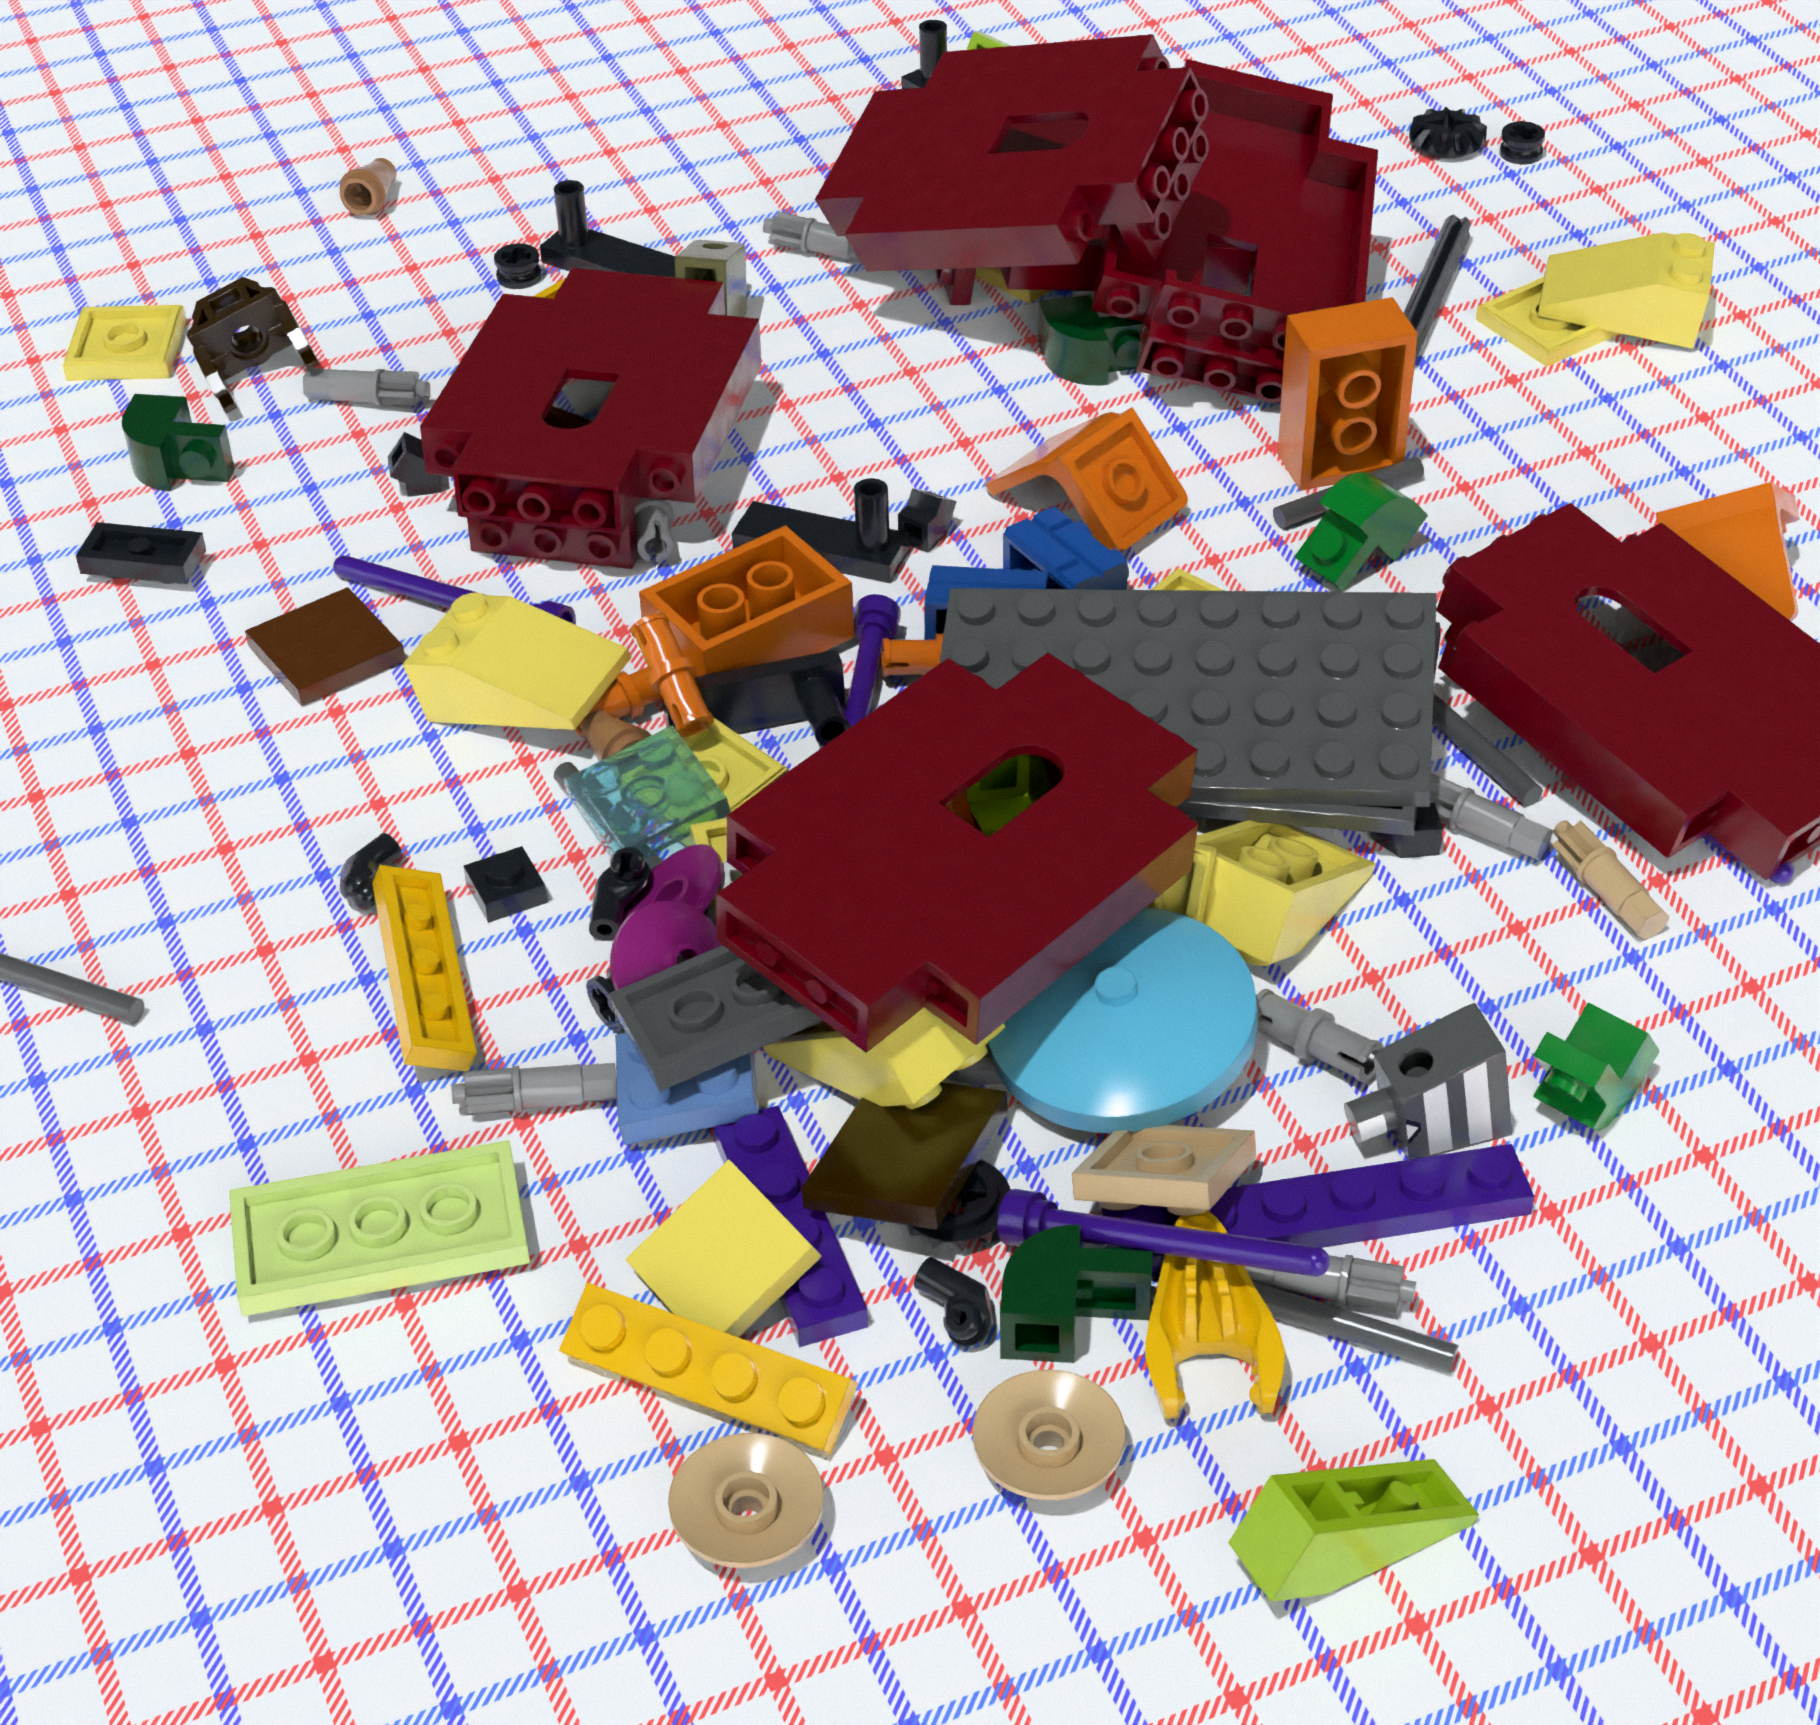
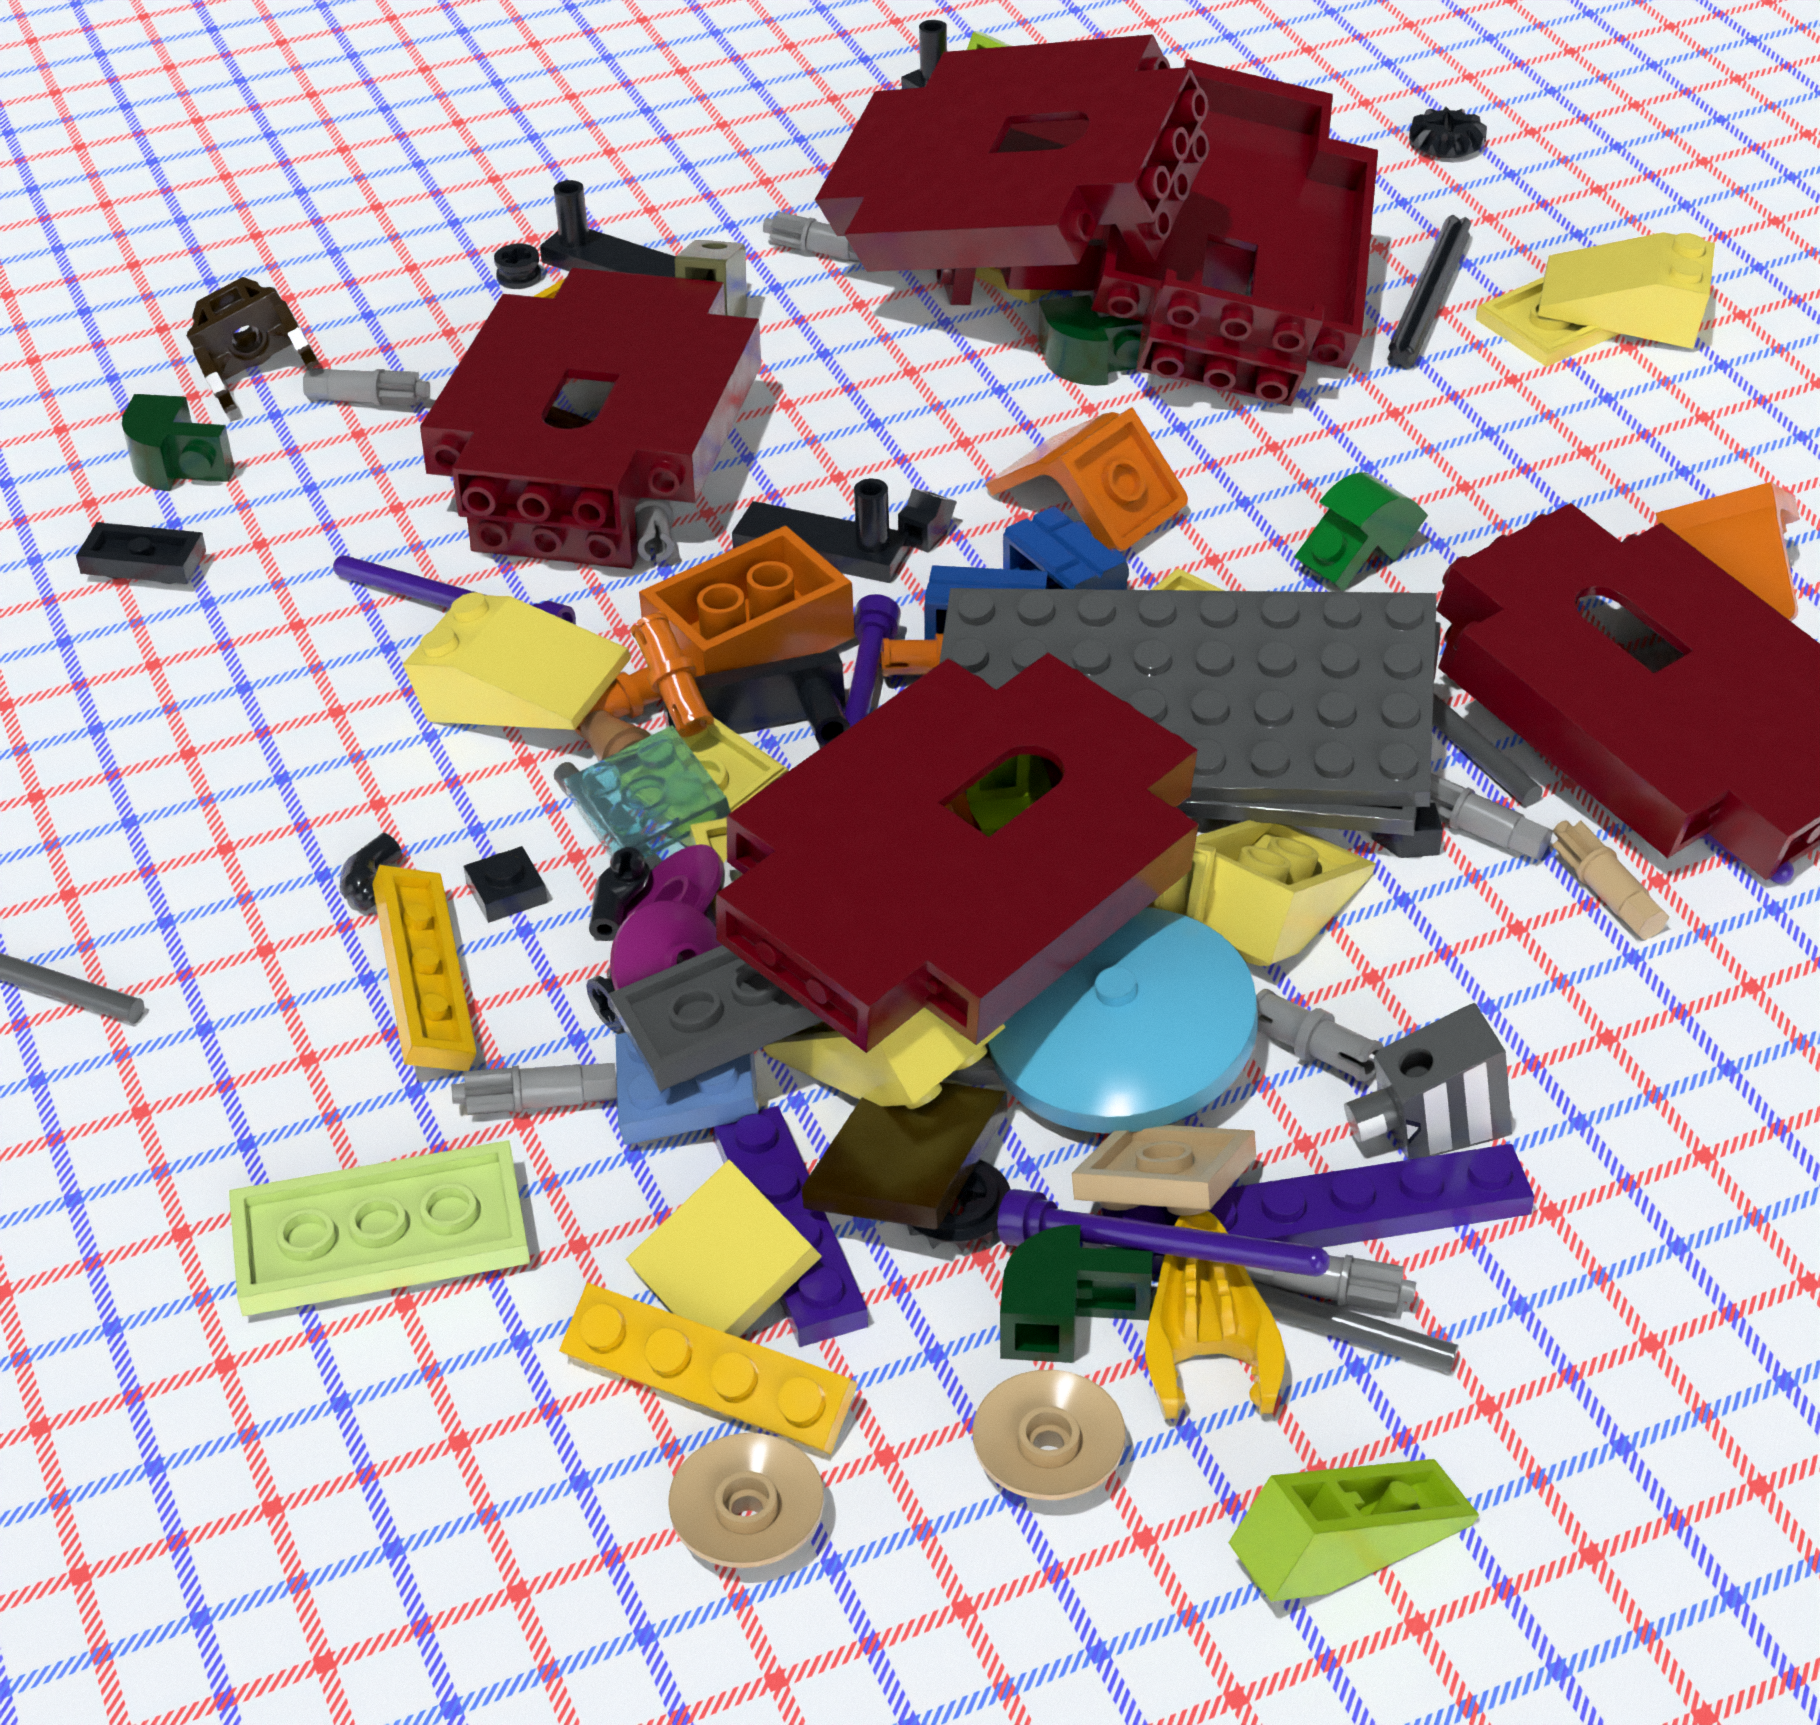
light yellow tile [63,305,187,381] -> none
reddish brown tile [245,587,406,706] -> none
medium nougat cone [340,158,397,215] -> none
black piece [387,432,441,497] -> none
black arm [914,1257,993,1346] -> none
dark grey bar [1273,457,1424,528] -> none
orange brick [1277,297,1418,491] -> none
black bush [1499,121,1545,165] -> none
green brick [1533,1002,1660,1131] -> none

